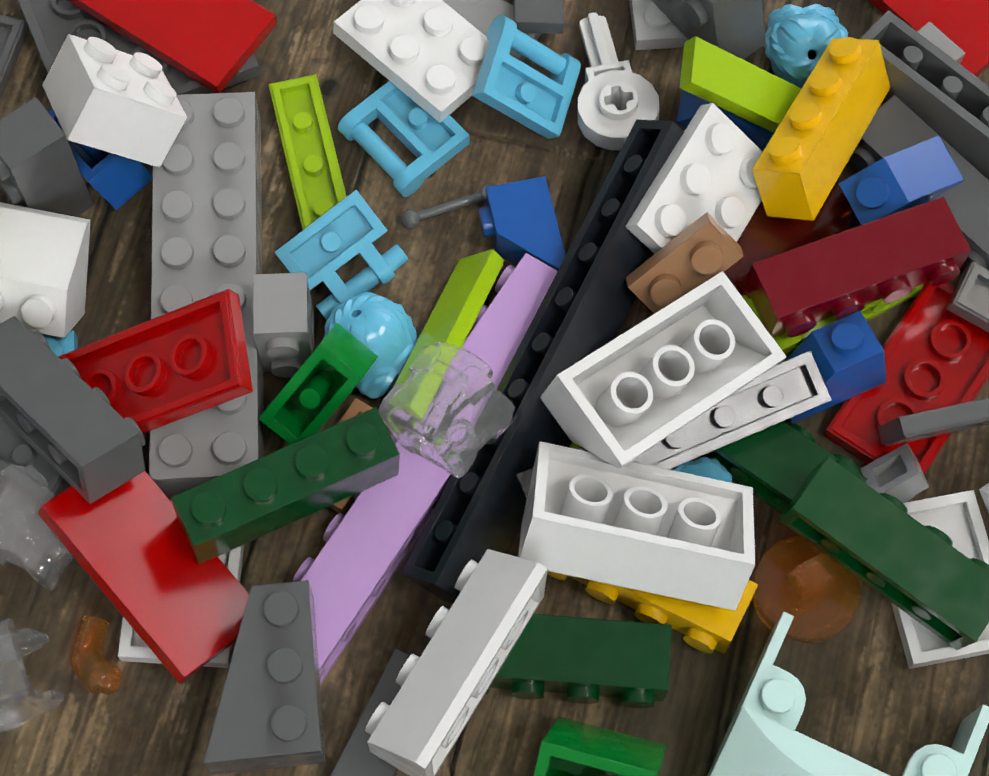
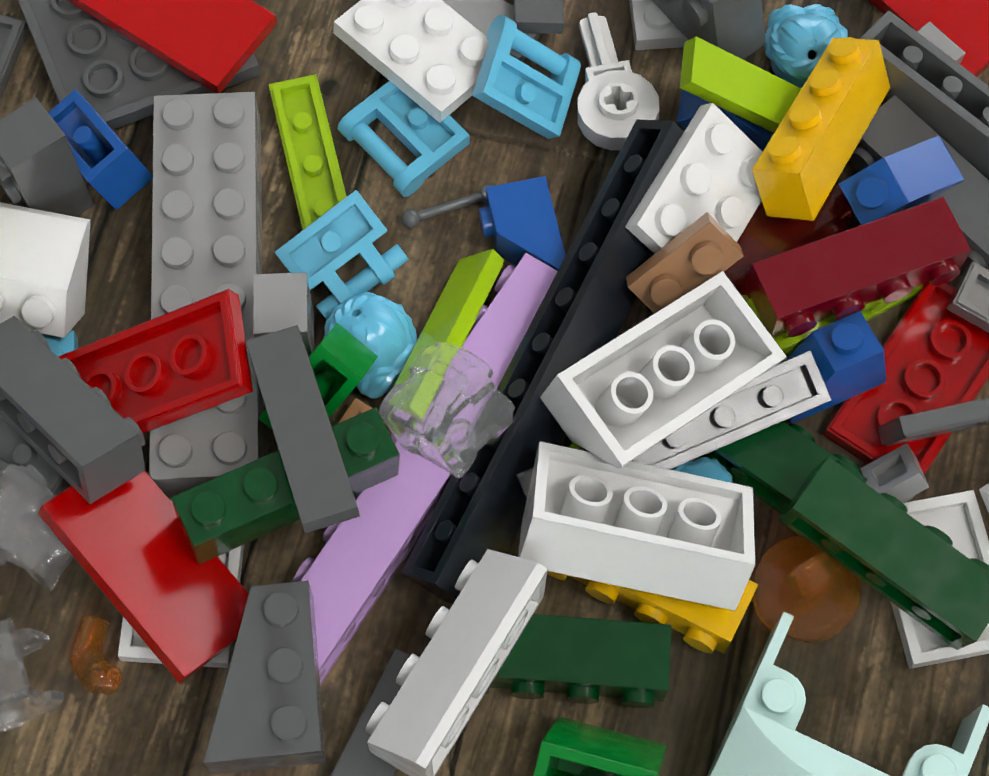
white brick [42,34,187,168] -> none
none -> dark grey tile [245,325,360,533]

